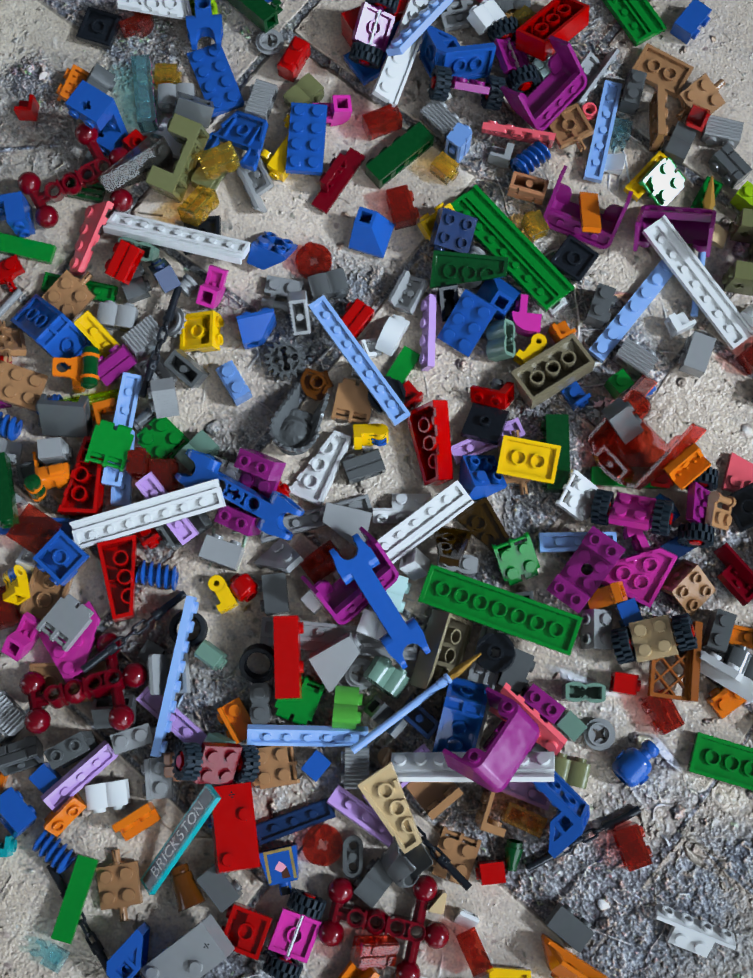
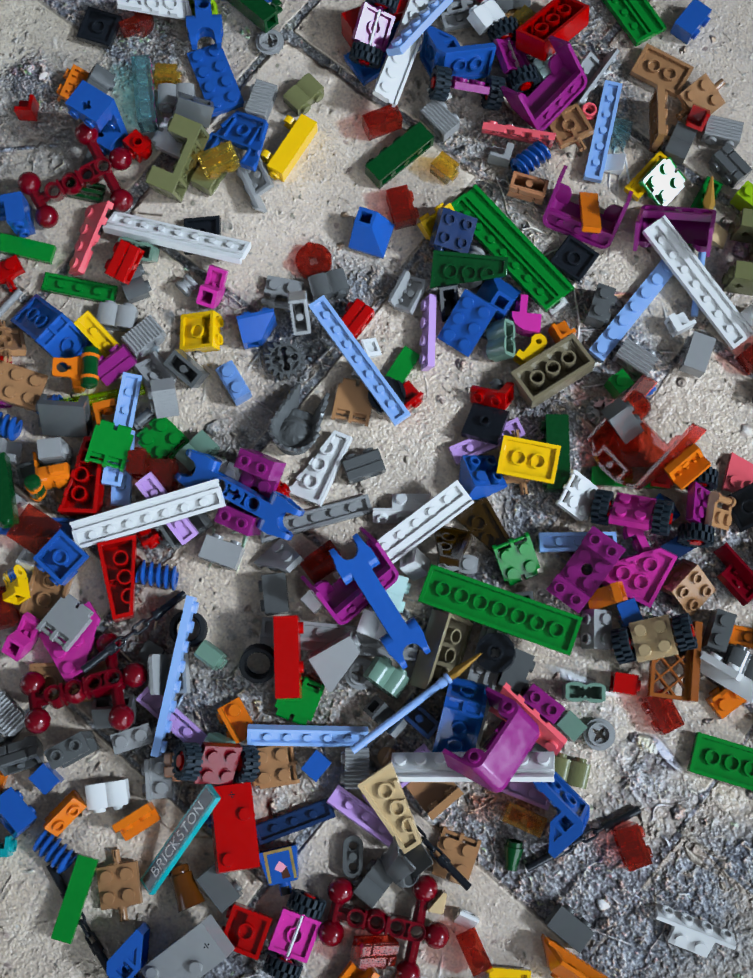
clear light blue plate [30,939,70,974] -> none
lavender plate [40,740,118,813] -> none
medium nougat plate [42,270,96,322] -> none
clear smoke wedge [97,133,173,193] -> none
black piece [138,286,182,398] -> none
brick [148,258,181,294] -> none
light grey gear [162,307,187,337] -> none
clear yellow brick [177,185,219,227] -> none
yellow leg [208,575,239,614] -> none
red head [229,573,258,602] -> none
blue slope [247,232,298,270] -> none
dark grey brick [250,683,272,724] -> none
red brick [277,36,311,83] -> none
blue plate [286,102,328,176] -> none
reddish brown animal [300,368,334,401] -> none
clear red plate [303,824,343,866] -> none
dark red bracket [311,147,366,215] -> none
dark pink brick [312,95,352,127] -> none
light grey slope [319,502,372,548] -> none
bright green brick [332,685,363,730] -> none
yellow leg [353,424,389,450] -> none
white brick [375,314,410,356] -> none
red wedge [407,400,453,486] -> none
medium blue brick [444,122,473,164] -> none
medium nougat bracket [474,789,506,838] -> none
red brick [475,859,506,885] -> none
clear yellow brick [521,209,549,242] -> none
blue bracket [560,381,591,411] -> none
blue piece [612,739,660,788] -> none
dark grey brick [618,69,647,115] -> none

